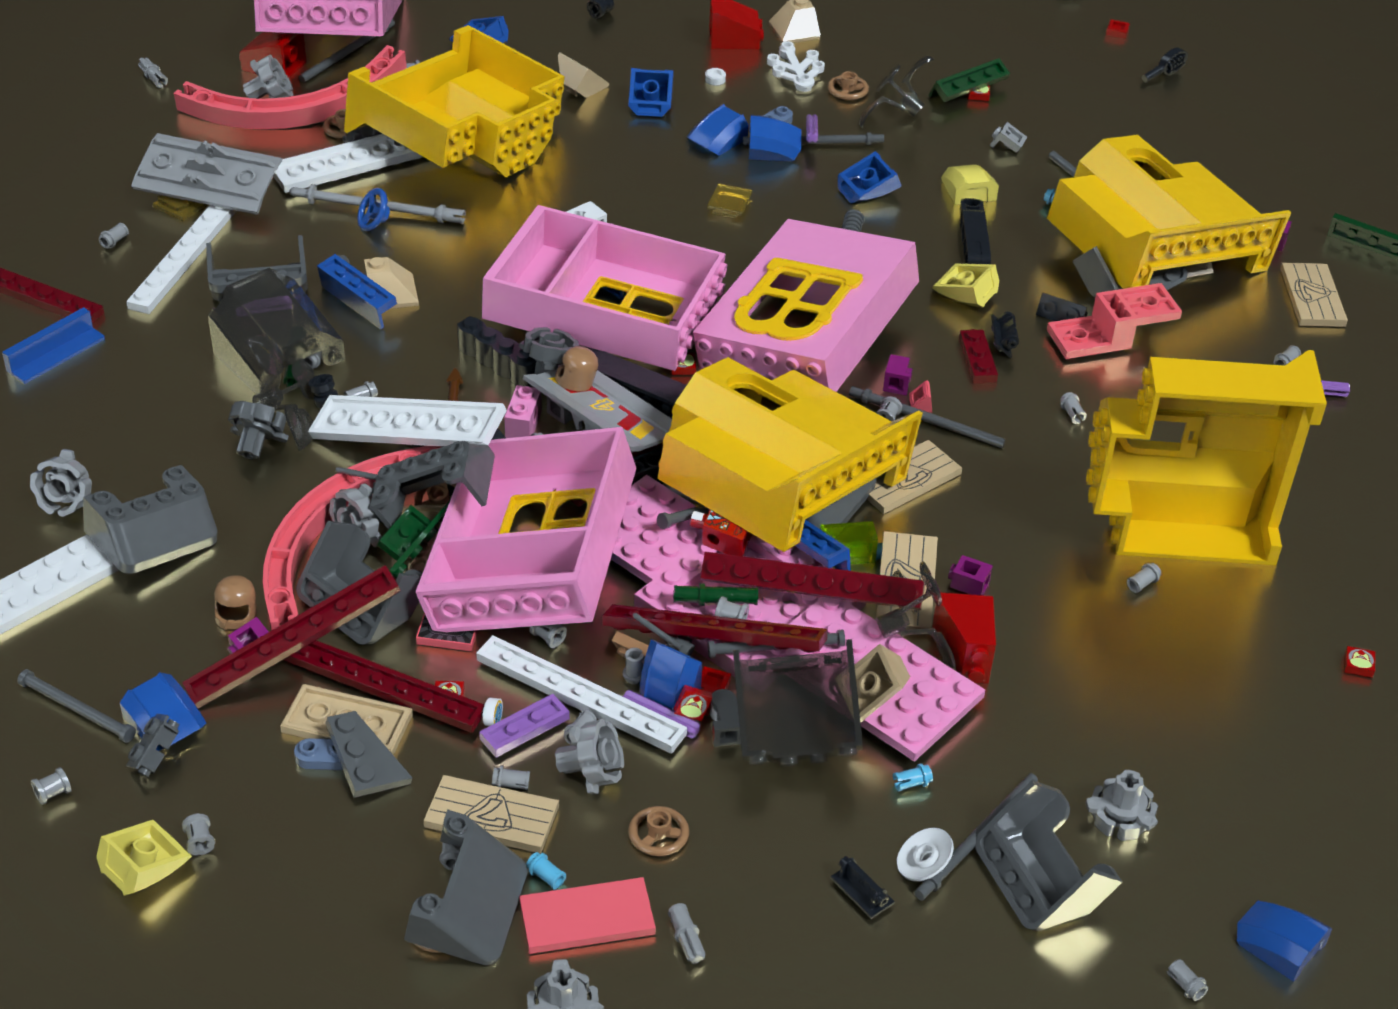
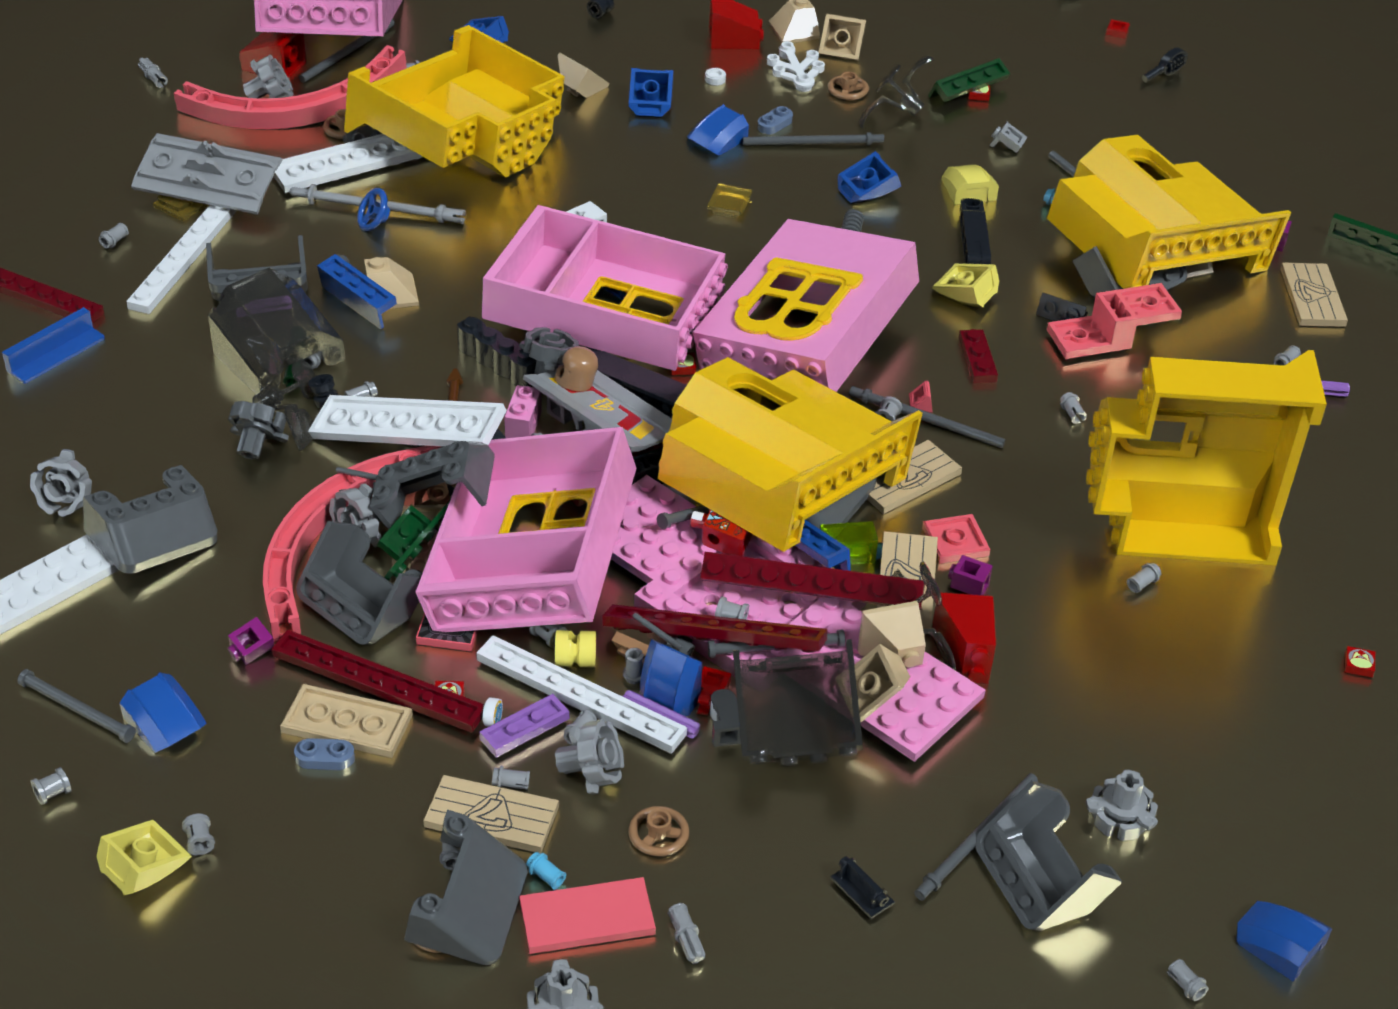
dark grey hinge [126,714,180,777] -> none
dark red plate [182,565,401,709] -> none
medium nougat helmet [214,575,257,630] -> none
dark grey wing [325,711,412,798] -> none
dark green pin [673,583,758,606] -> none
tile [674,685,712,721] -> none
blue slope [749,115,801,162] -> none
medium lavender axle [806,114,818,143] -> none
magenta brick [883,354,913,396] -> none
medium azure pin [893,763,933,792] -> none
white dish [897,828,954,881] -> none
black hinge [991,311,1019,358] -> none
none -> light yellow wheel [555,630,596,668]
none -> tan slope [819,14,866,61]
none -> tan slope [857,601,926,668]
none -> coral tile [922,514,990,564]

